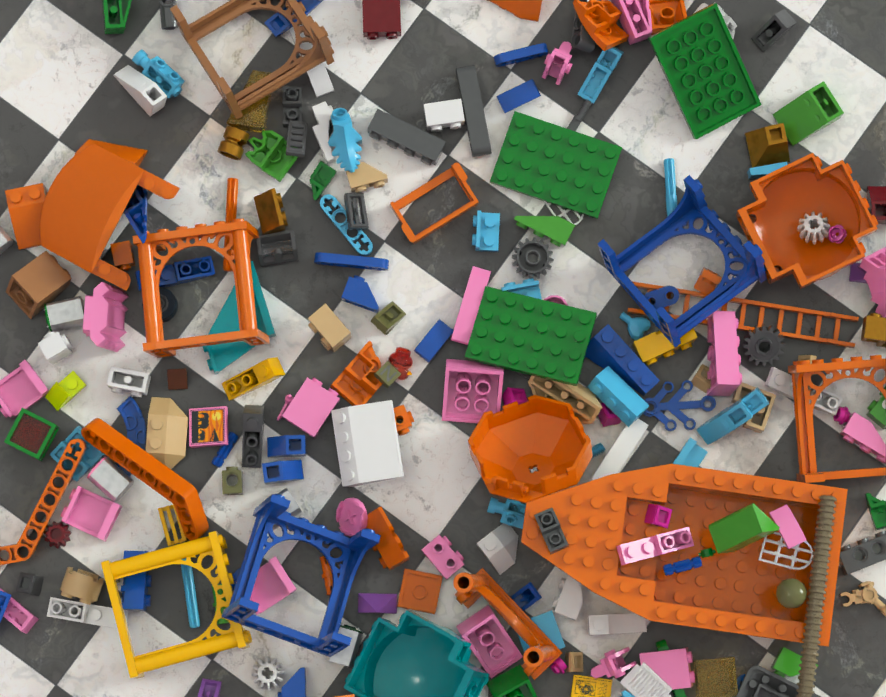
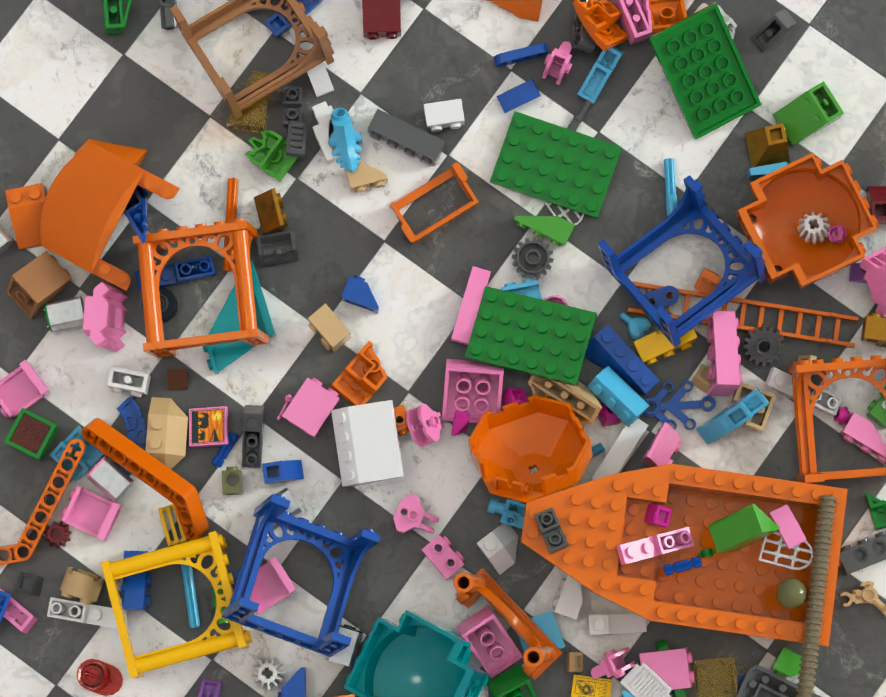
white brick [38,331,73,365] -> none
neon yellow slope [45,371,87,411] -> none
orange brick [110,240,135,271] -> none
white slope [113,65,167,116] -> none
medium azure brick [132,50,185,99] -> none
pearl gold wheel [217,126,250,160] -> none
yellow slope [221,357,285,401] -> none
blue slope [267,435,306,457] -> none
green slope [310,161,337,201] -> none
blue beam [314,252,389,271] -> none
orange pin [319,555,333,596] -> none
medium azure beam [320,194,373,256] -> none
bright pink tile [336,498,368,537] -> none
dark grey tile [344,193,369,230] -> none
medium lavender slope [358,593,397,614] -> none
orange wedge [366,506,410,571] -> none
olive slope [371,301,406,335] -> none
olive tile [374,361,401,388] -> none
clear red animal [388,347,413,380] -> none
orange tile [397,569,443,614] -> none
blue slope [414,319,454,363] -> none
dark grey beam [456,65,492,157] -> none
medium azure bracket [472,210,500,252] -> none
blue slope [511,582,542,611] -> none
dark pink plate [549,657,567,674] -> none
medium azure panel [672,437,707,467] -> none
none -> clear red piece [77,659,123,696]
none -> bright pink hinge [393,494,439,534]
none -> bright pink hinge [406,404,445,447]
none -> dark pink slope [451,411,470,436]
none -> bright pink slope [641,422,682,467]

